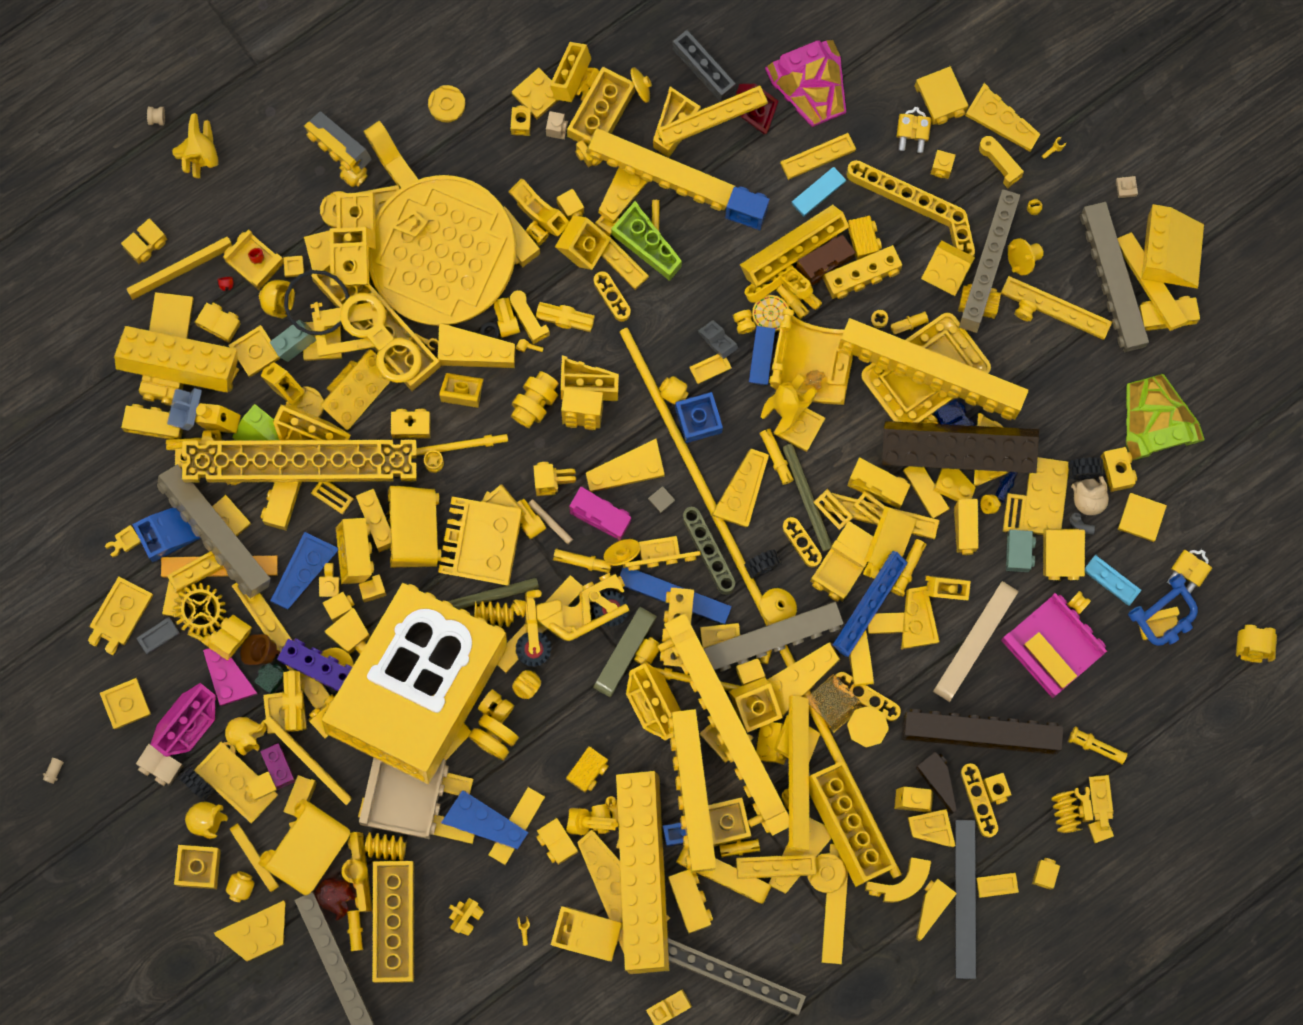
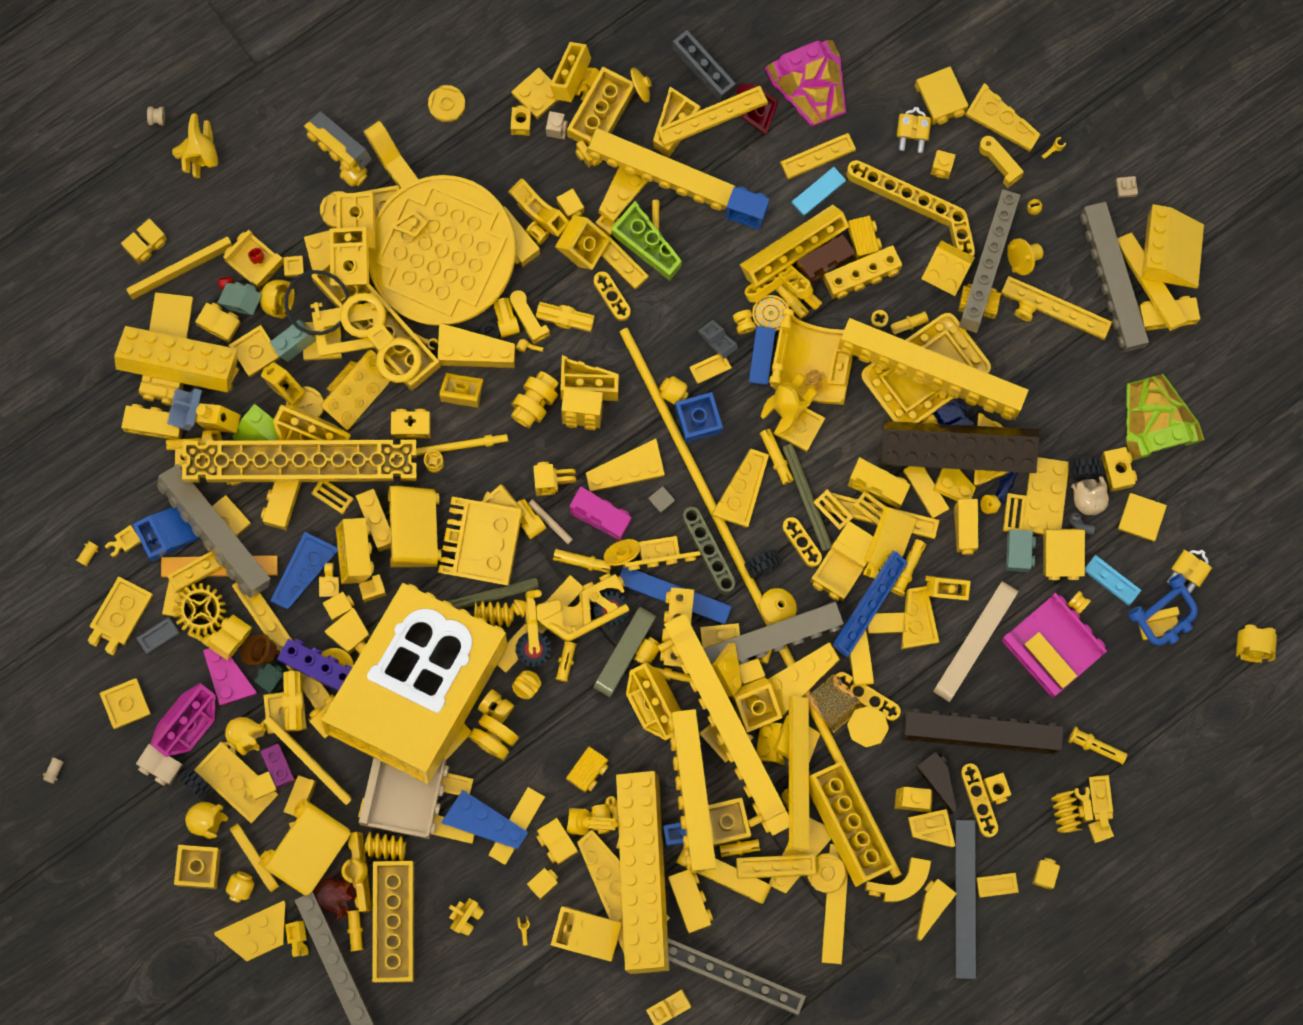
none -> yellow pin [76,541,98,566]
none -> sand green brick [218,282,262,315]
none -> yellow plate [285,921,308,957]
none -> yellow brick [527,868,558,900]
none -> yellow pin [556,641,577,682]
none -> yellow wing [712,643,742,697]

